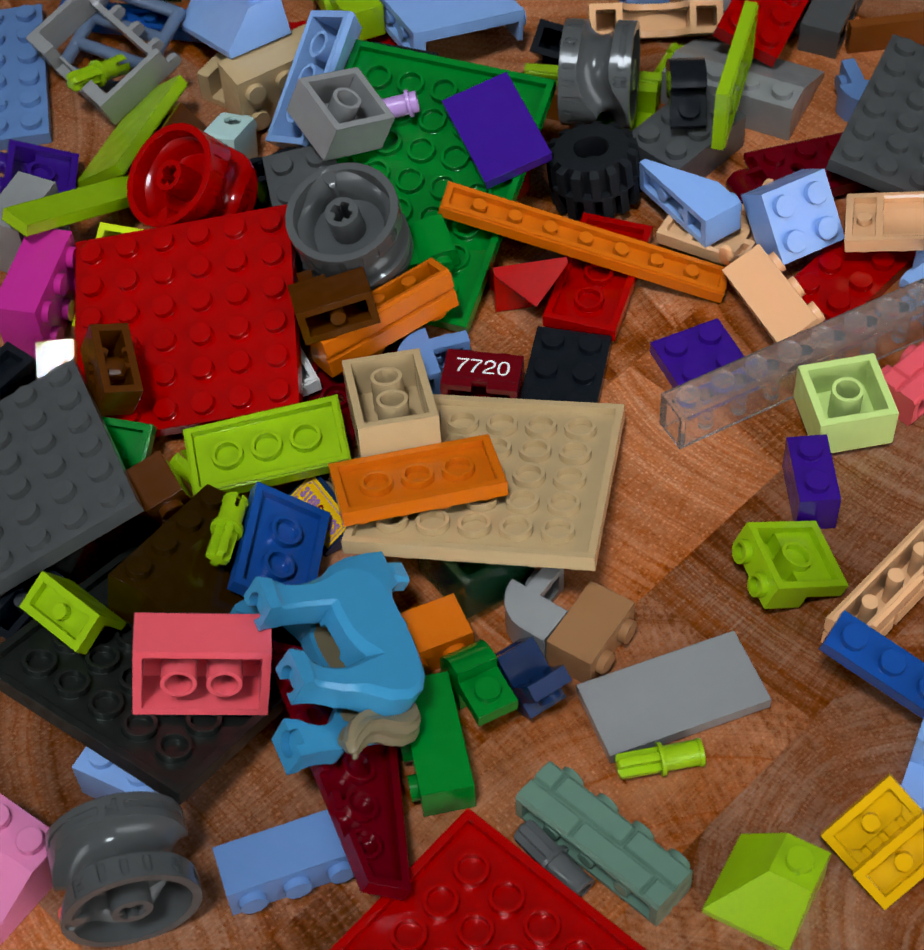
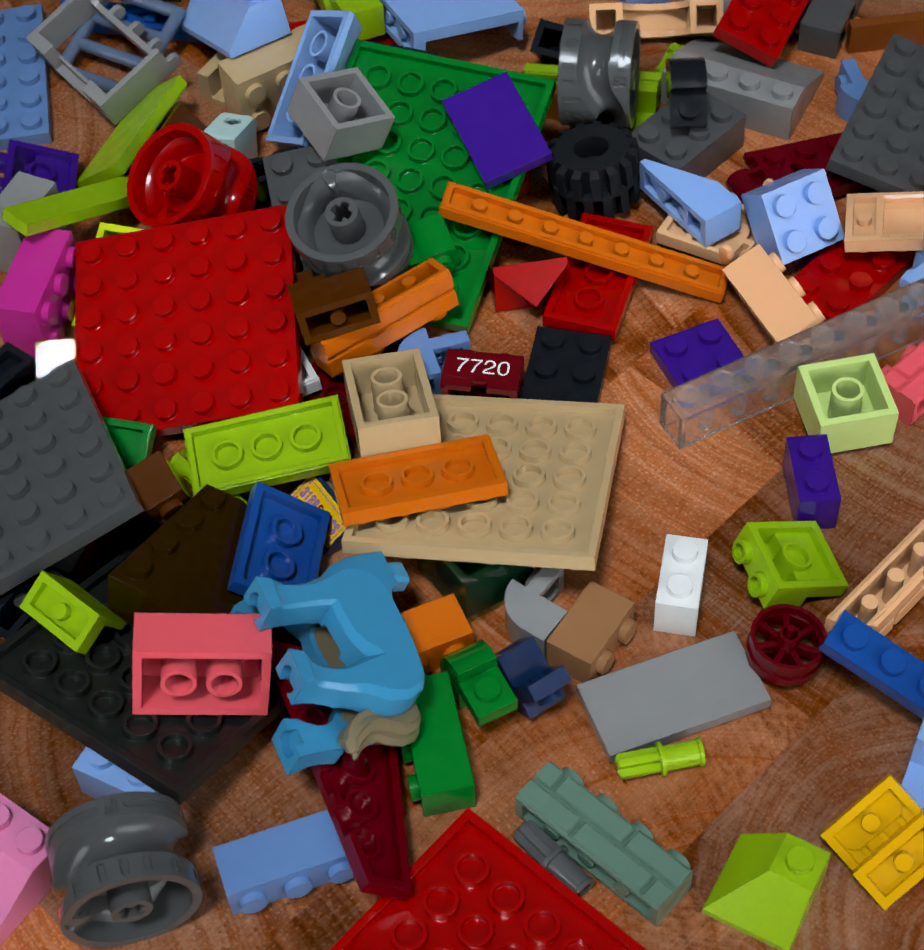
lime axle [66,53,130,92] -> none
reddish brown brick [80,323,144,416] -> none
lime axle [205,492,249,567] -> none
lavender pin [382,89,420,118] -> none
lime tile [711,1,759,151] -> none
none -> white brick [653,534,708,637]
none -> dark red wheel [745,604,827,687]

